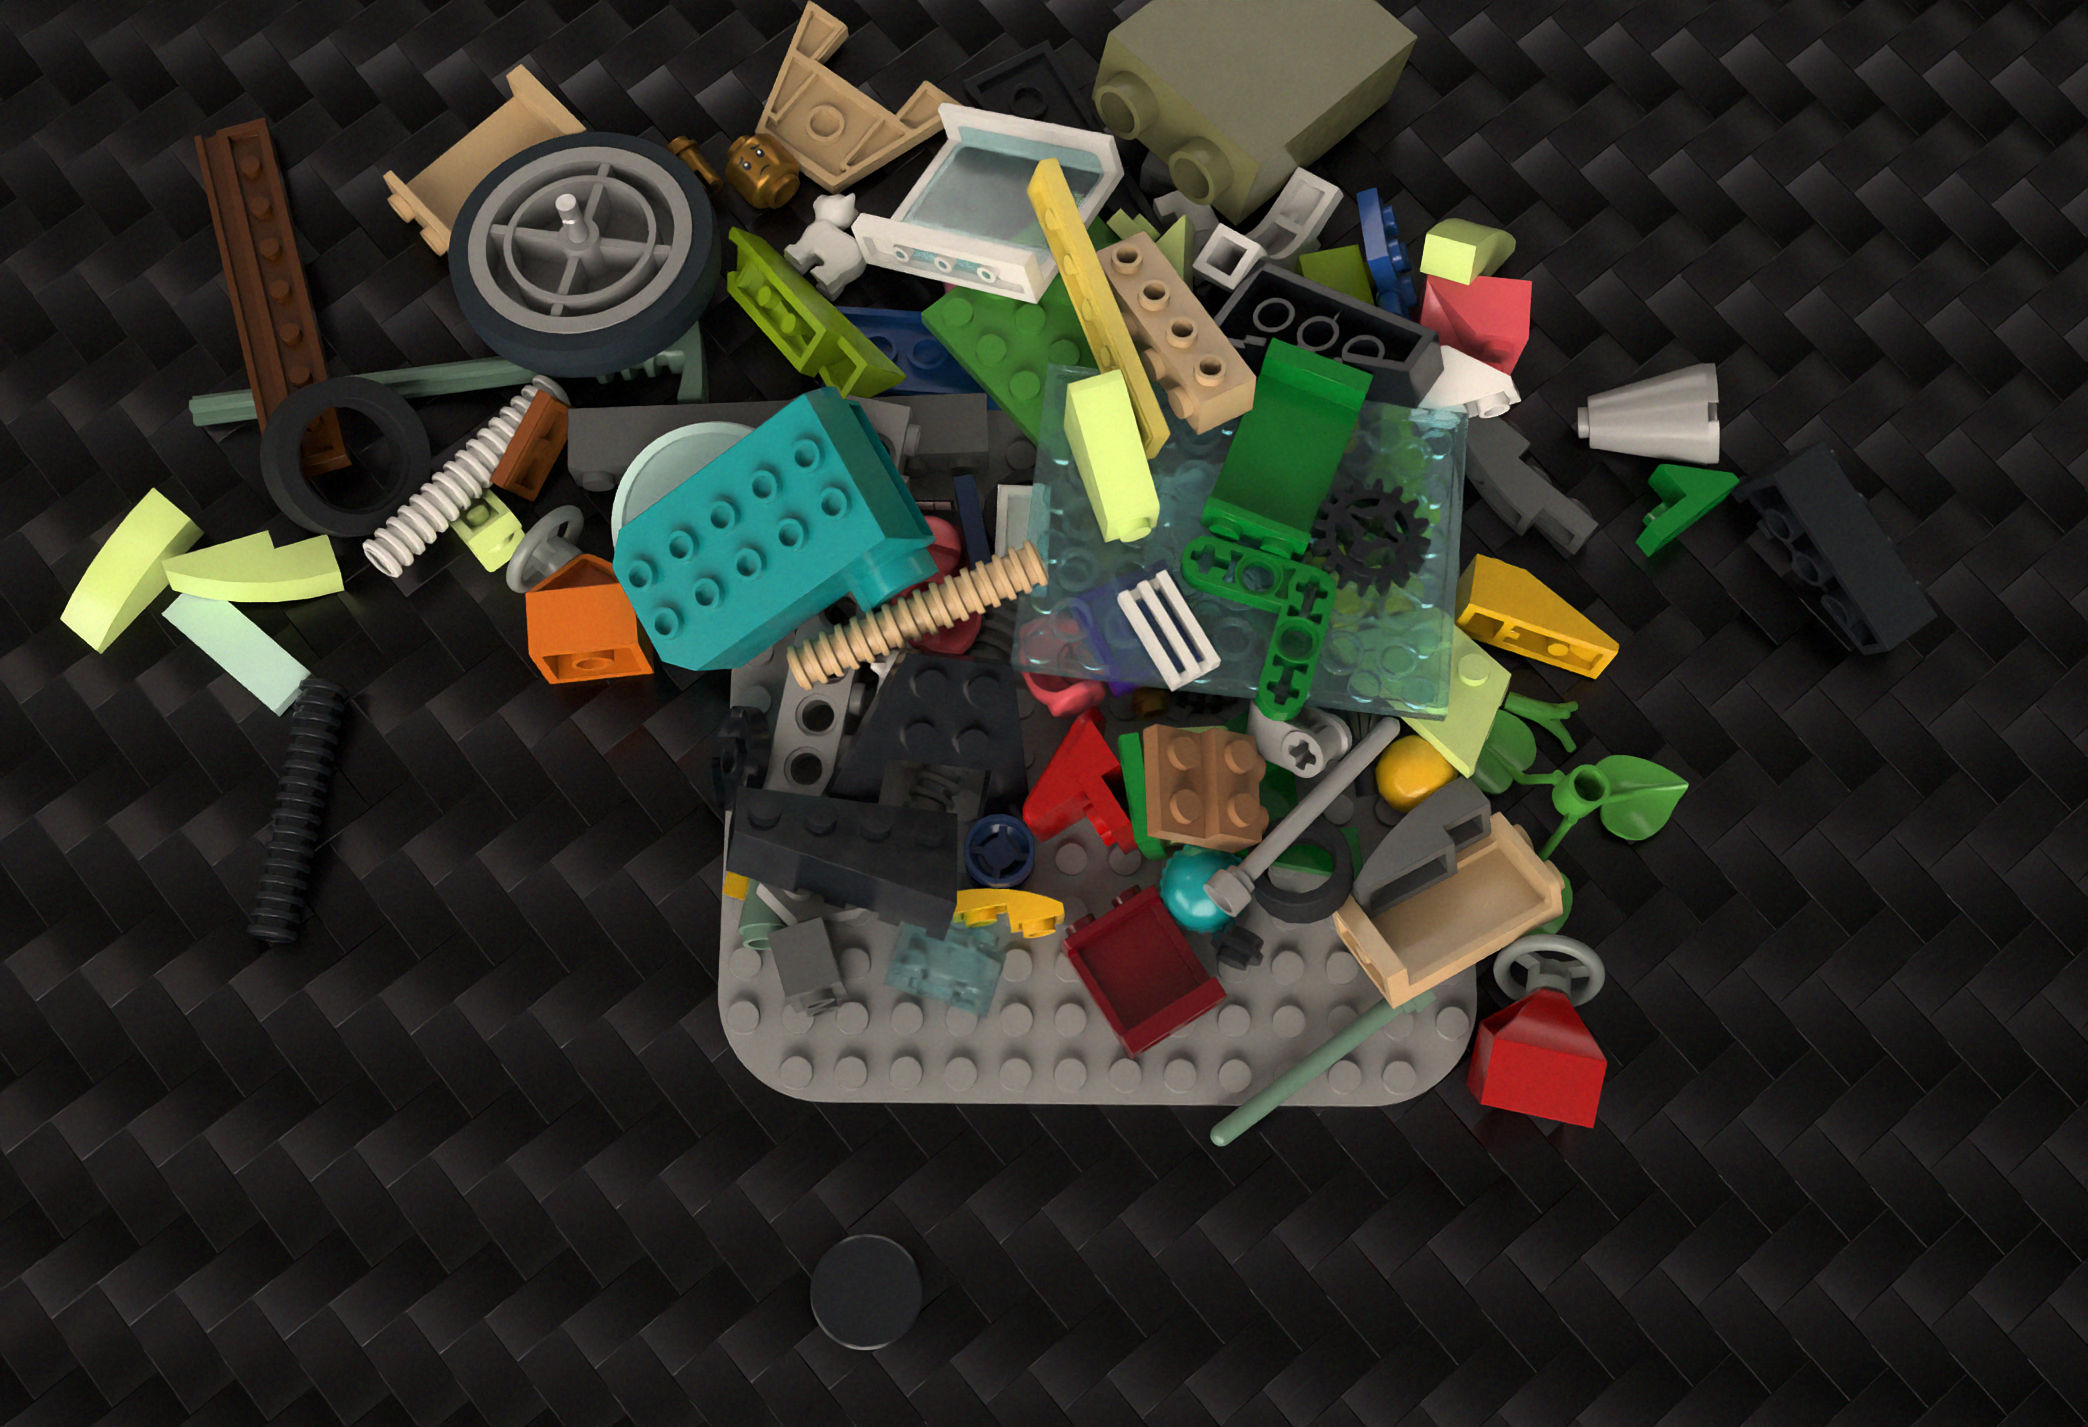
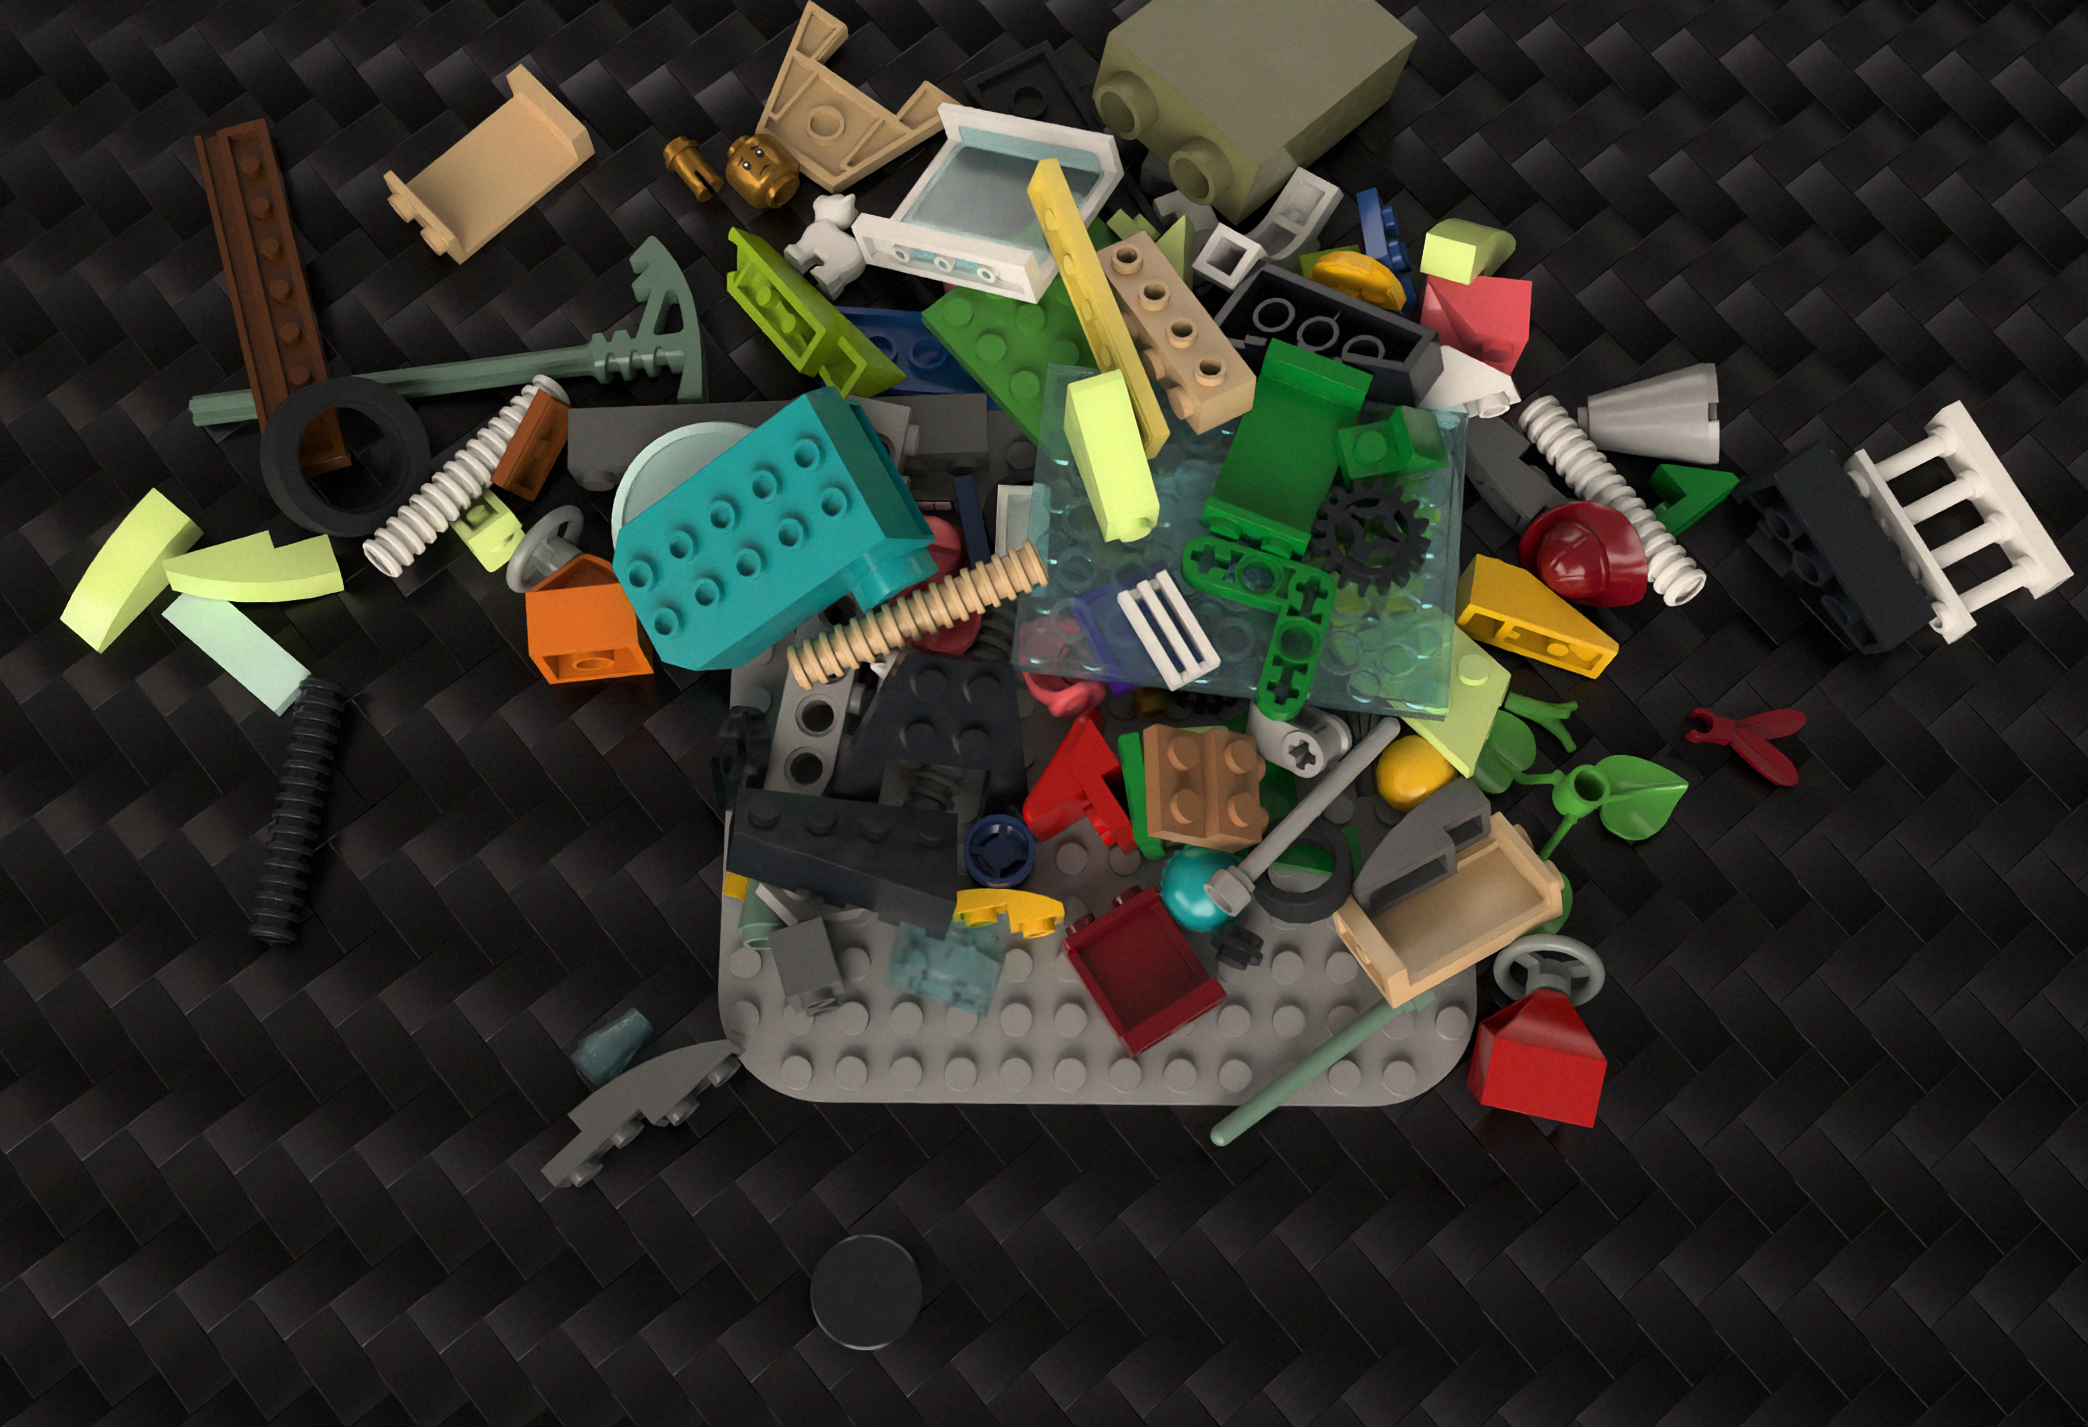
light grey wheel [448,132,722,378] -> none
none -> dark grey slope [540,1039,746,1188]
none -> clear light blue cone [570,1007,654,1088]
none -> yellow tile [1307,251,1407,311]
none -> green slope [1332,405,1450,487]
none -> dark red hat [1517,501,1649,607]
none -> white piece [1518,395,1707,606]
none -> dark red piece [1684,708,1807,786]
none -> white fence [1844,400,2074,644]

